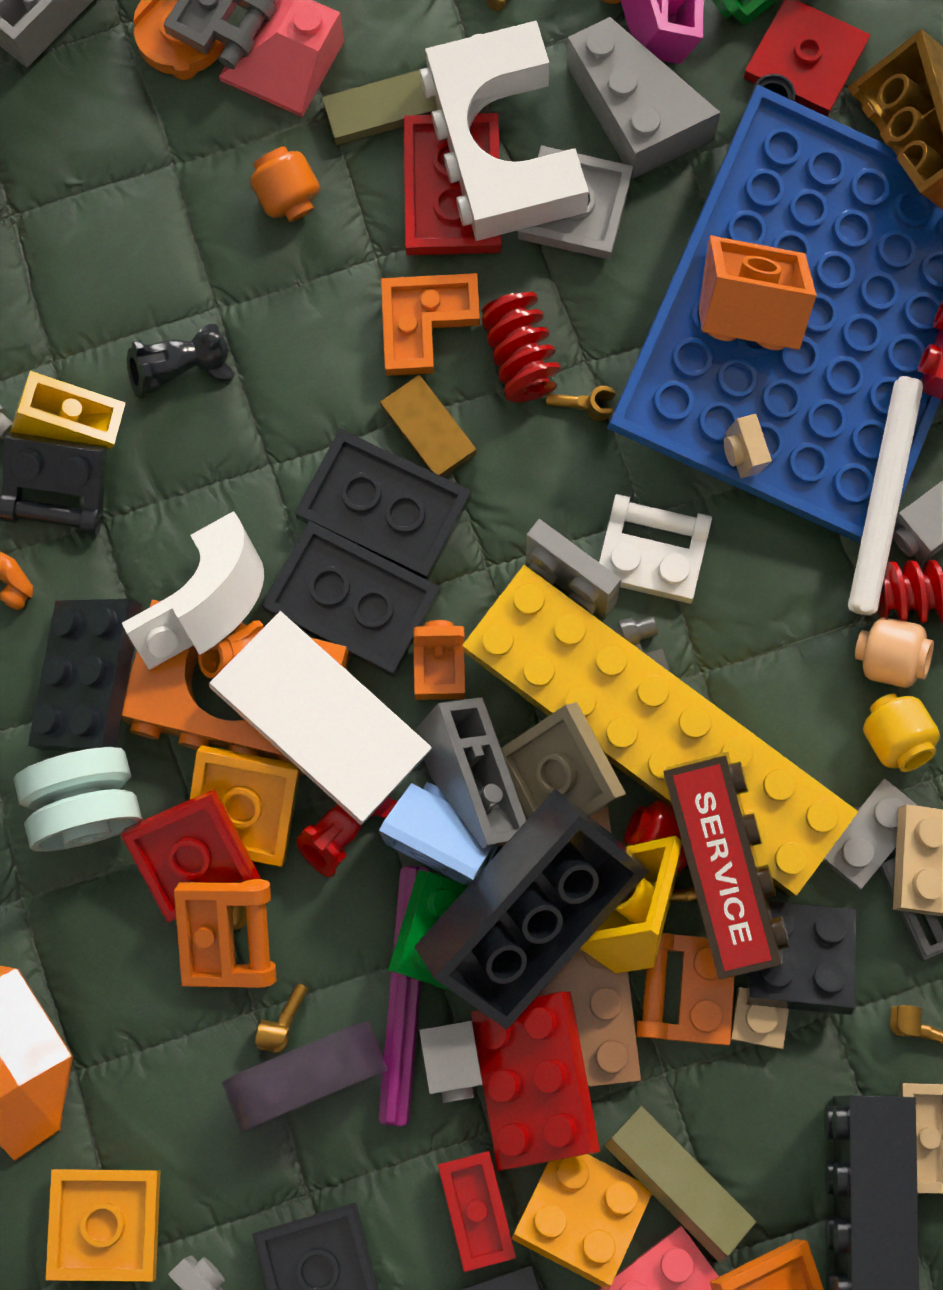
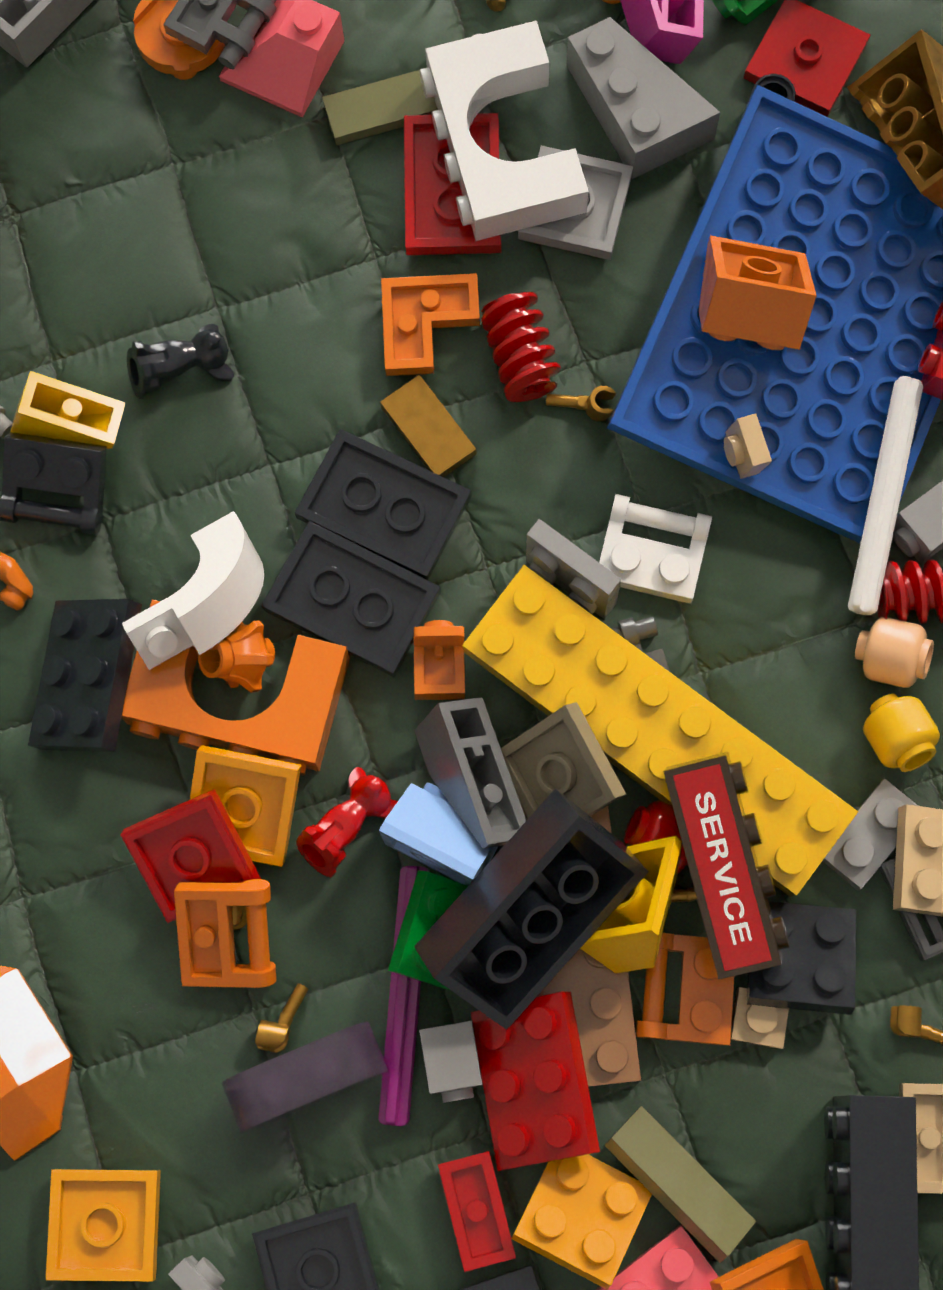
light aqua wheel [13,747,142,851] -> none
white tile [209,611,432,825] -> none
orange head [250,146,321,222] -> none

